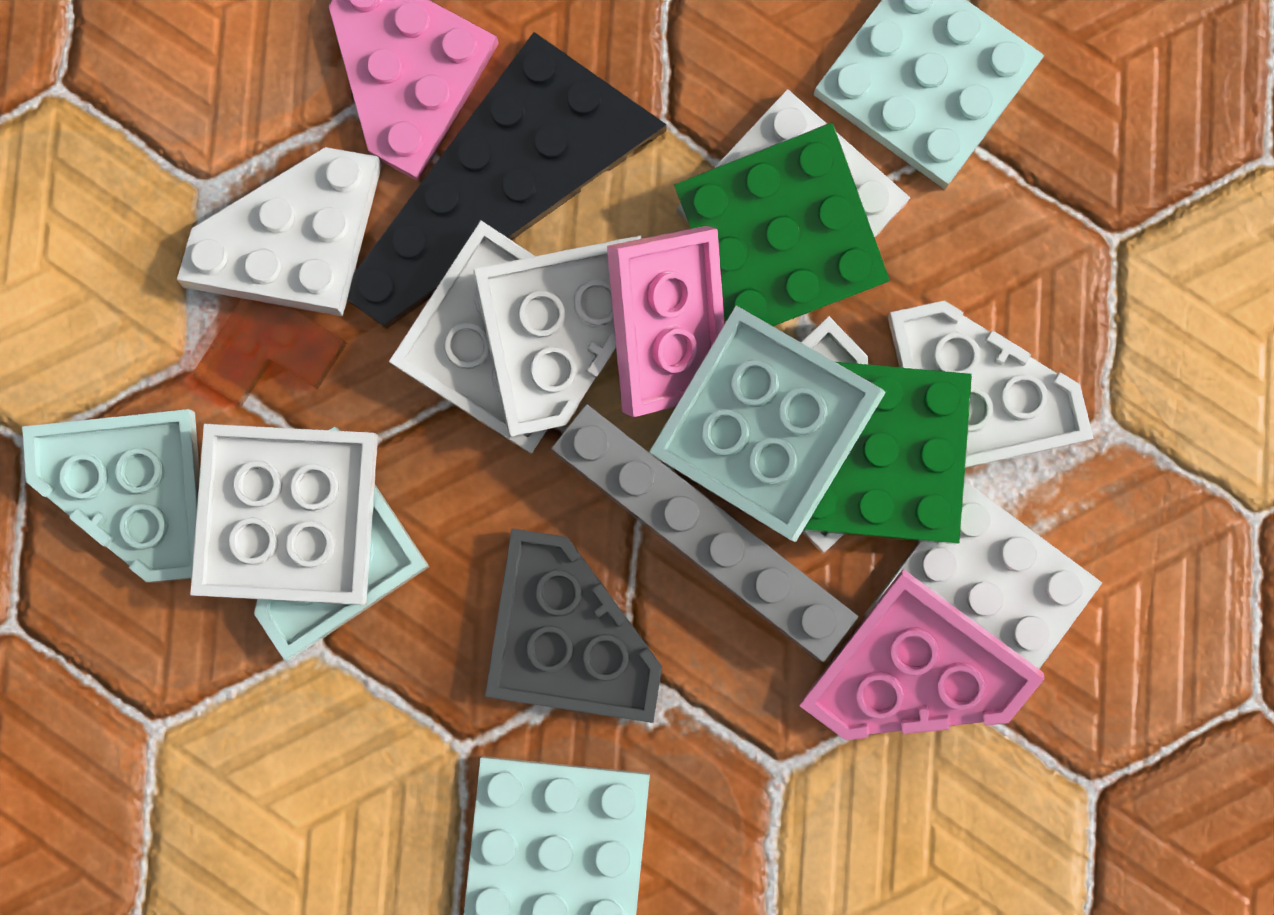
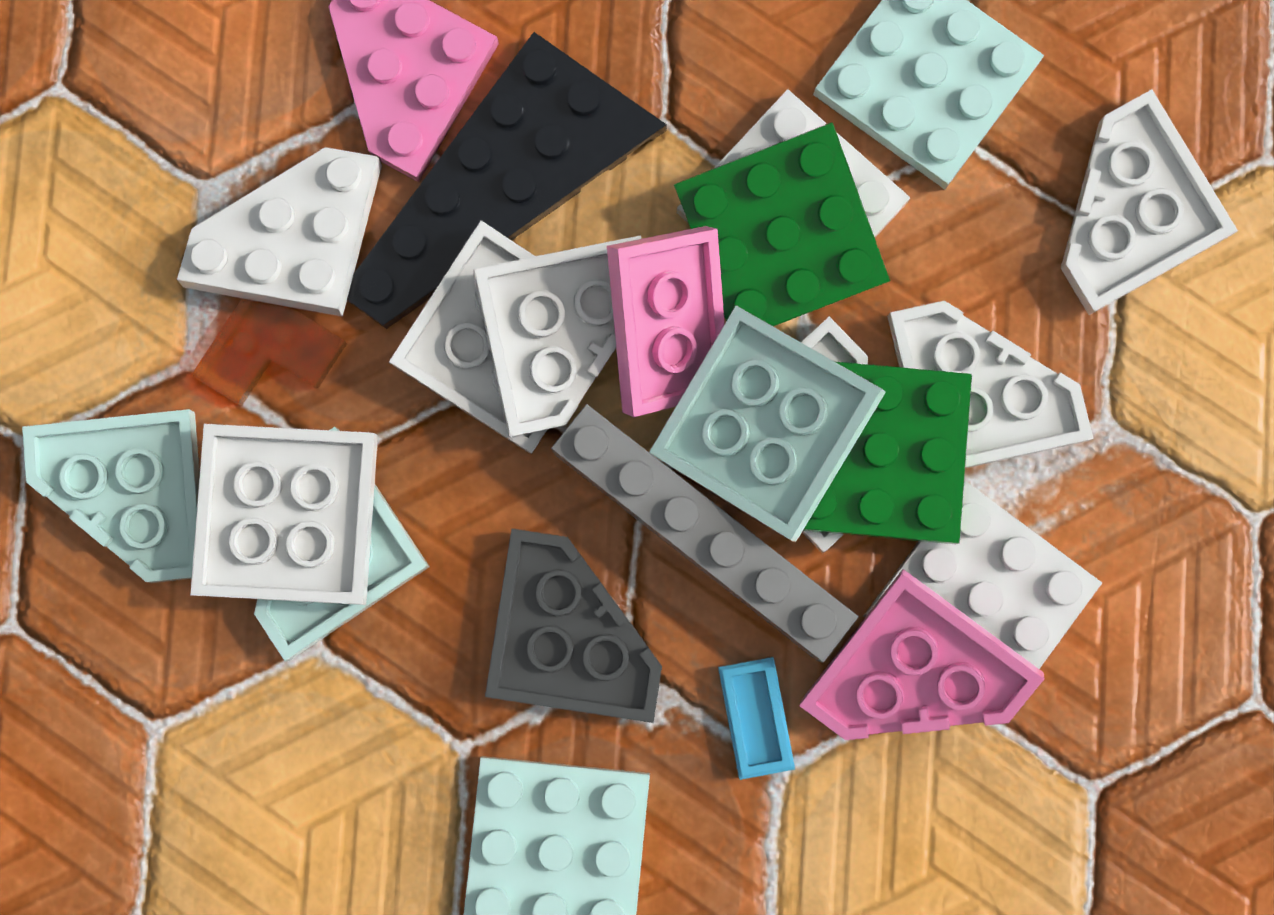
none -> medium azure tile [718,657,795,780]
none -> white plate [1061,89,1238,315]

